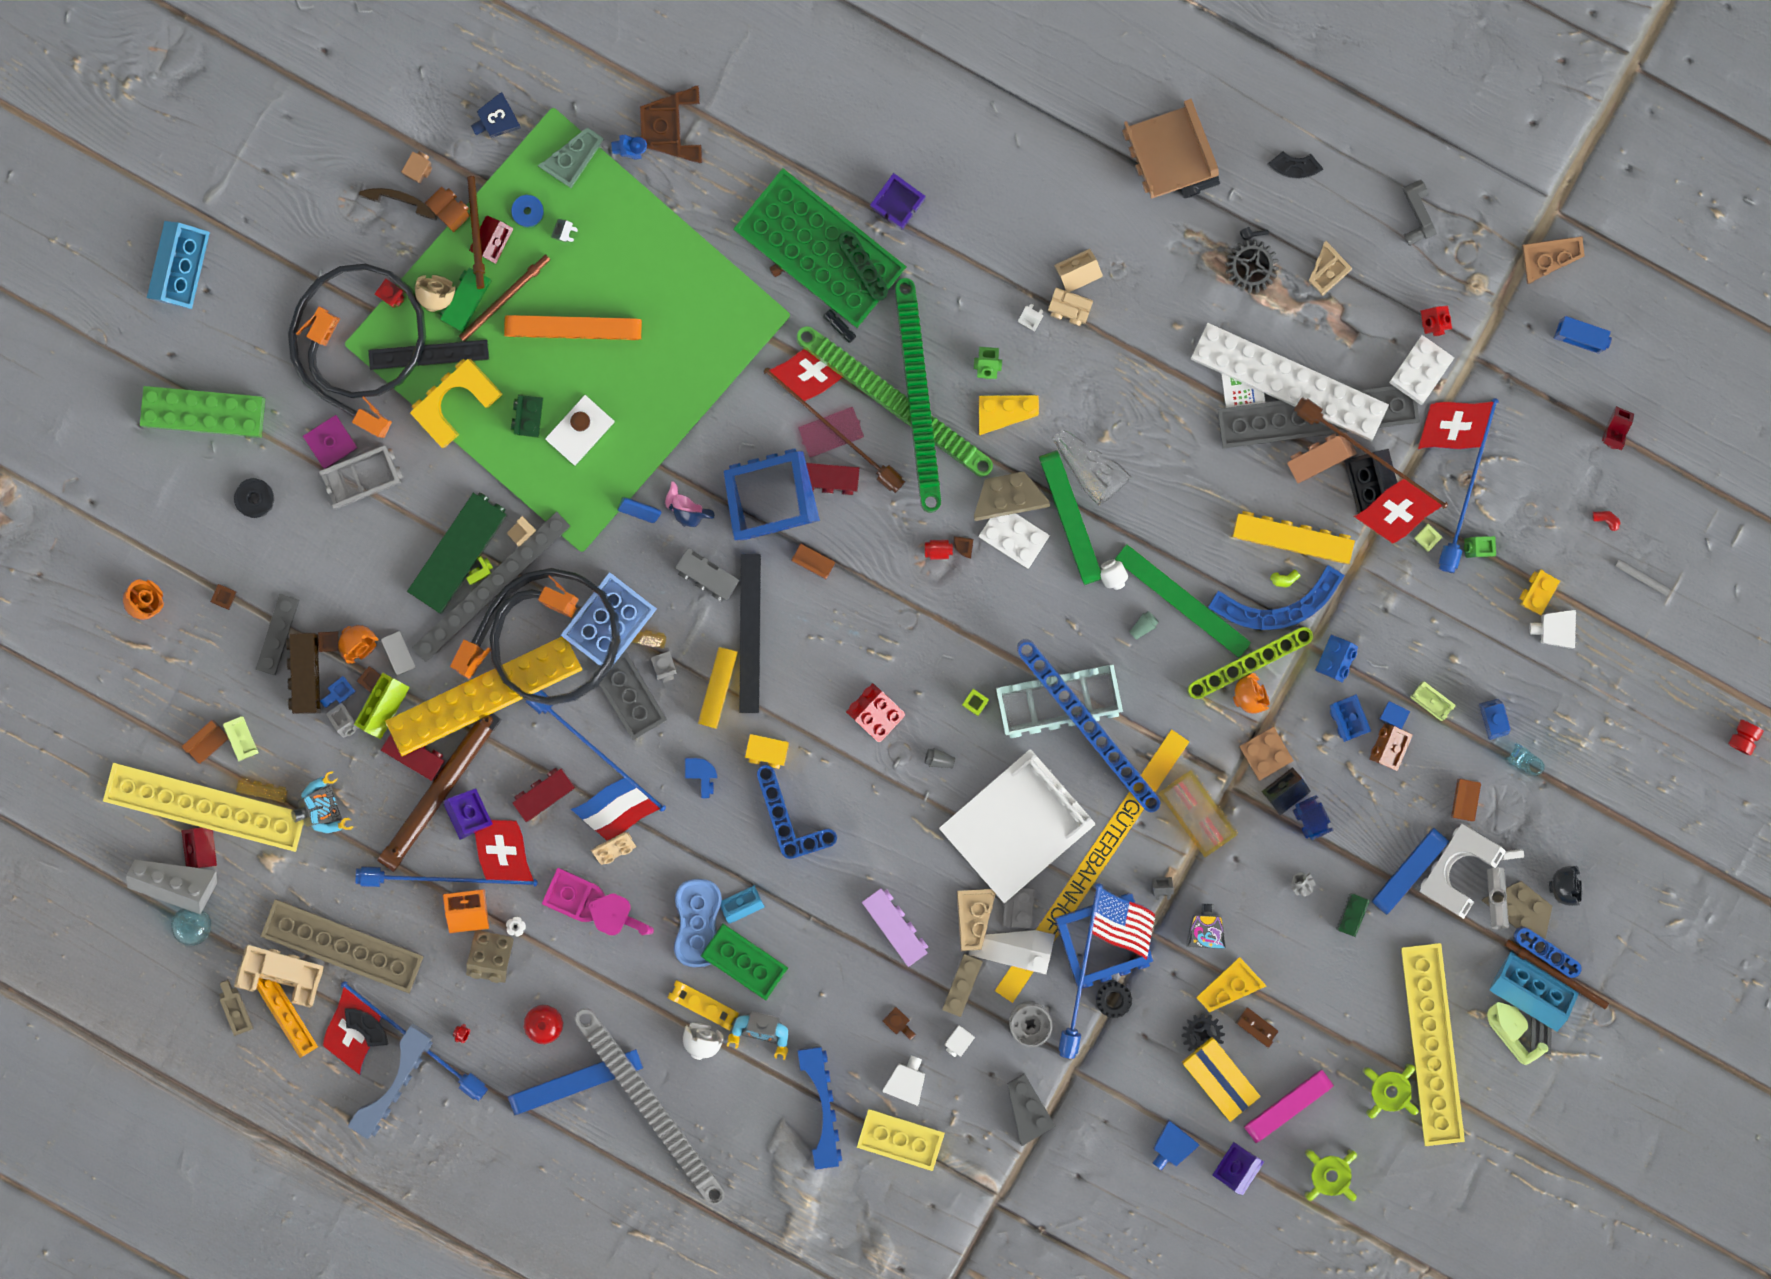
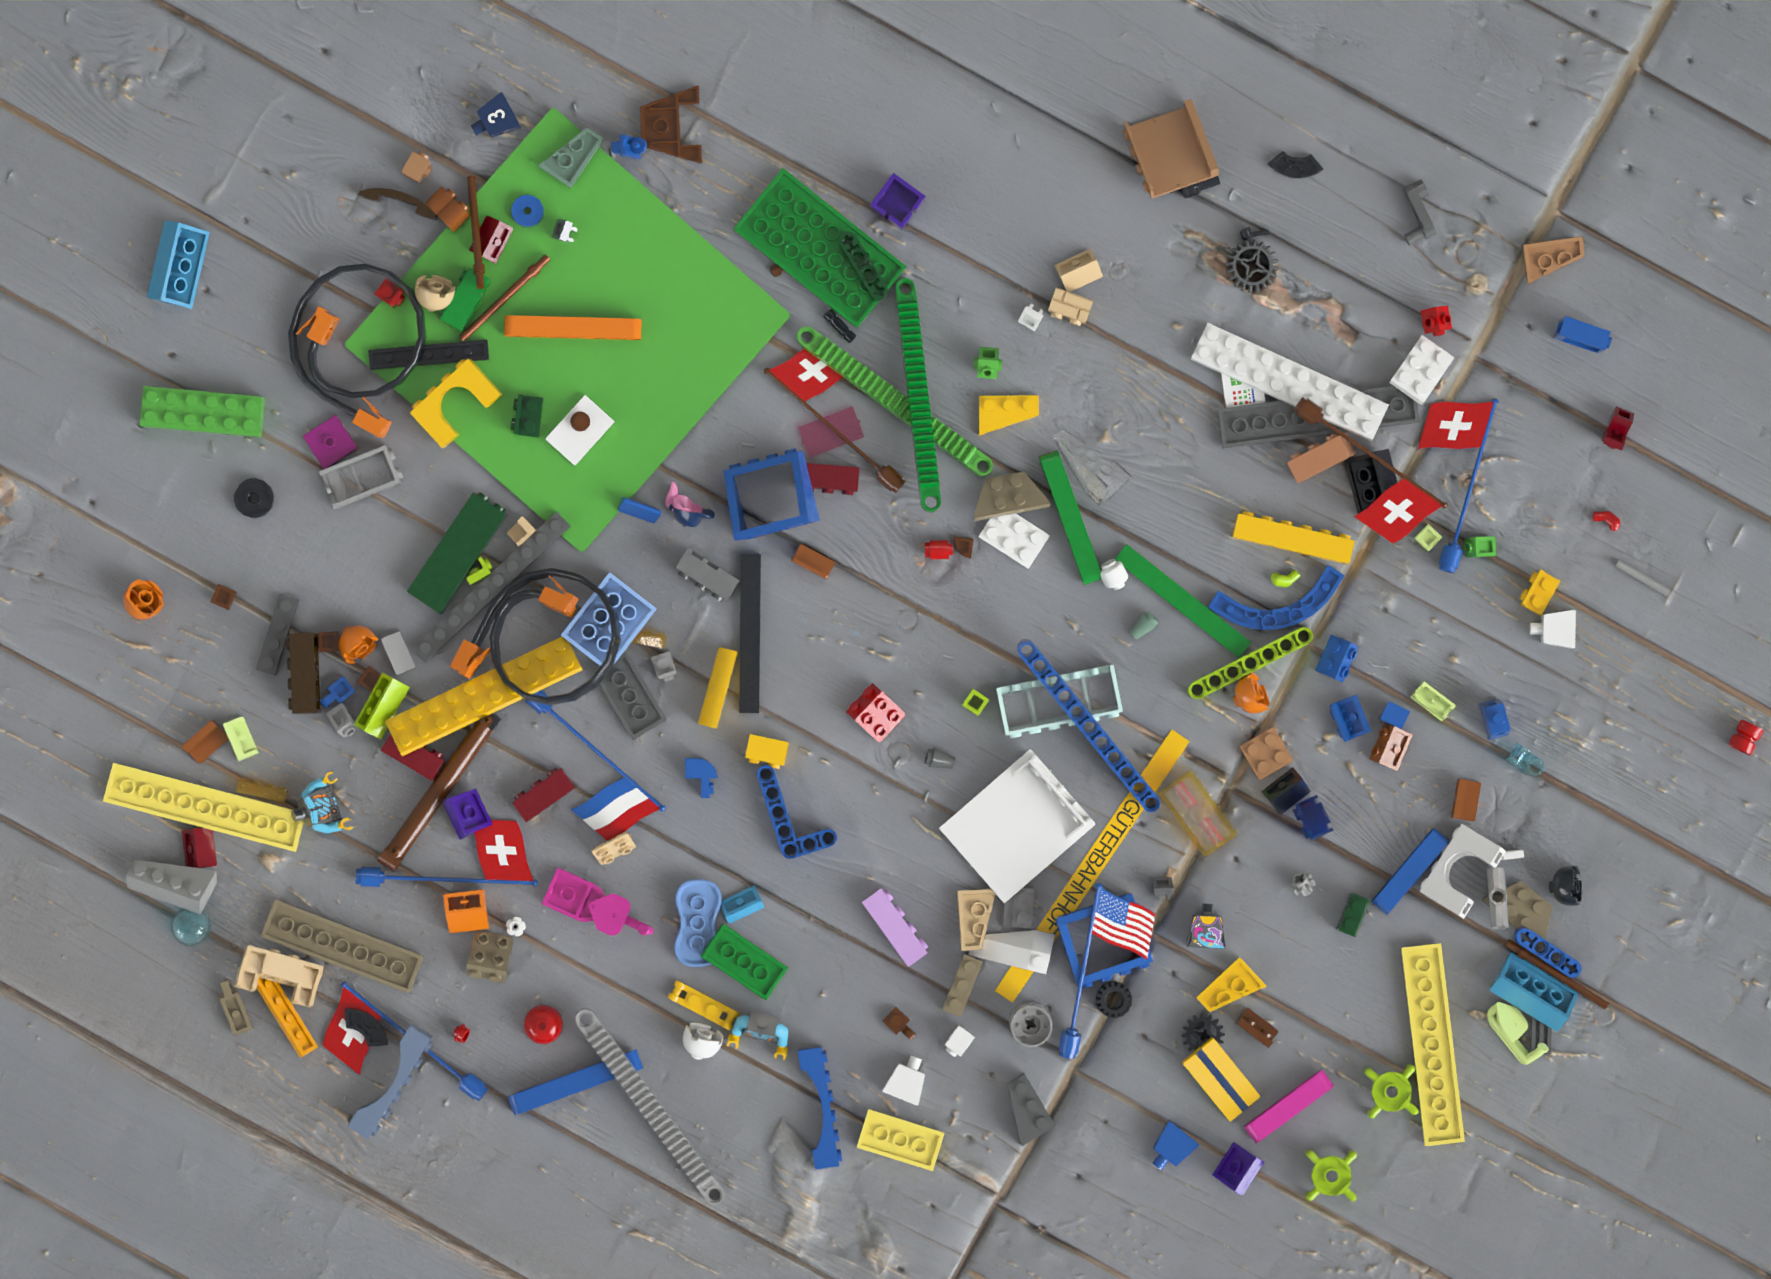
tan wing [1309,241,1352,296] -> none

